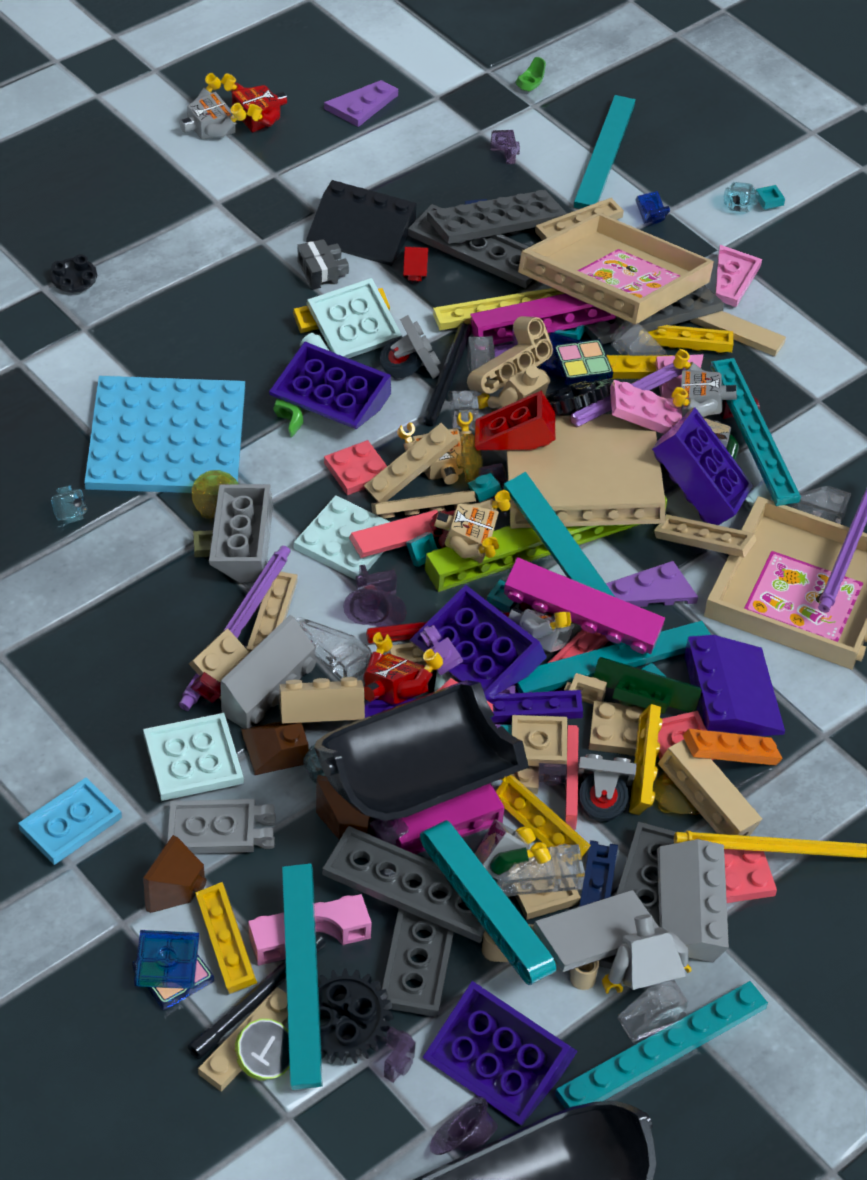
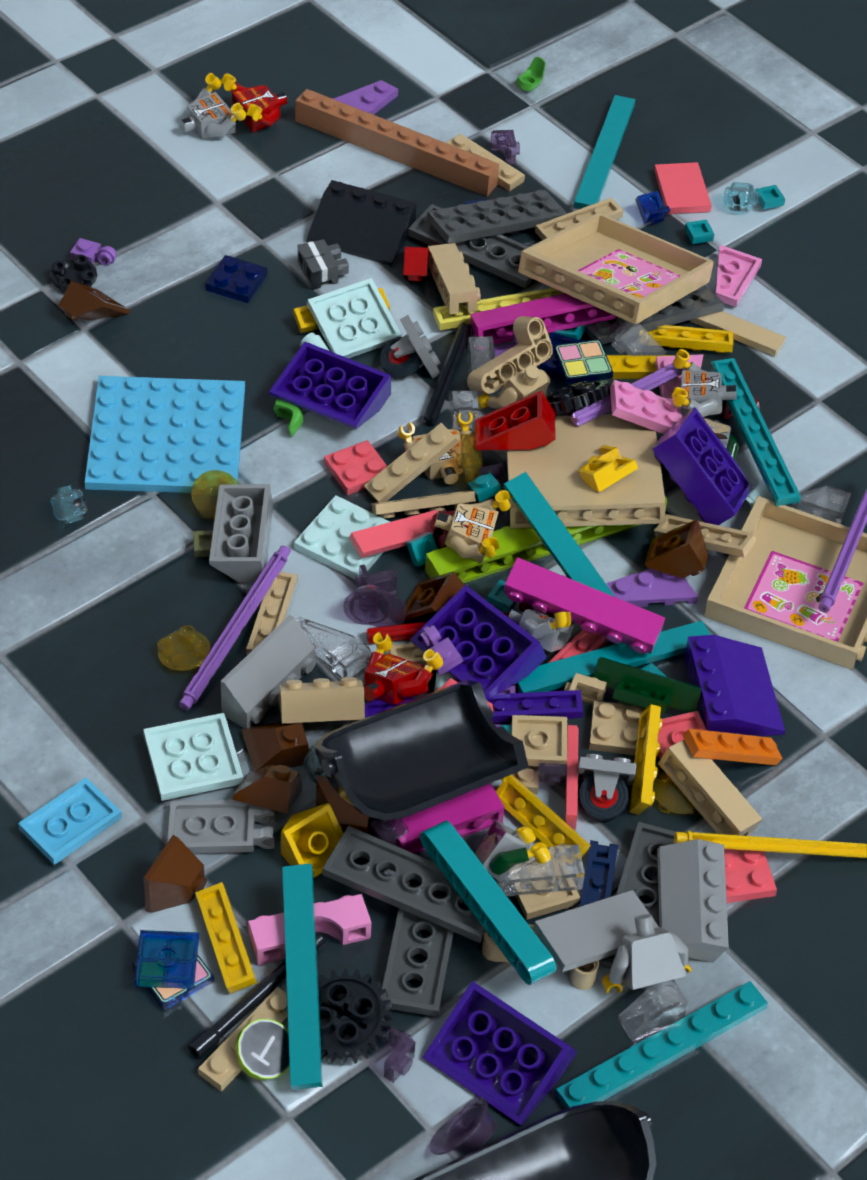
tan plate [189,628,249,700] -> none
dark red tile [190,672,221,703] -> none
none -> reddish brown slope [58,281,131,321]
none -> medium lavender plate [70,238,116,266]
none -> clear yellow dish [157,625,211,671]
none -> clear blue plate [205,255,267,303]
none -> reddish brown slope [232,765,302,814]
none -> yellow slope [281,803,344,878]
none -> nougat brick [295,89,499,197]
none -> reddish brown slope [396,571,465,622]
none -> tan brick [428,243,481,314]
none -> tan plate [446,133,525,192]
none -> yellow slope [578,445,638,492]
none -> reddish brown slope [645,519,708,578]
none -> coral tile [654,162,712,214]
none -> teal plate [684,219,715,244]

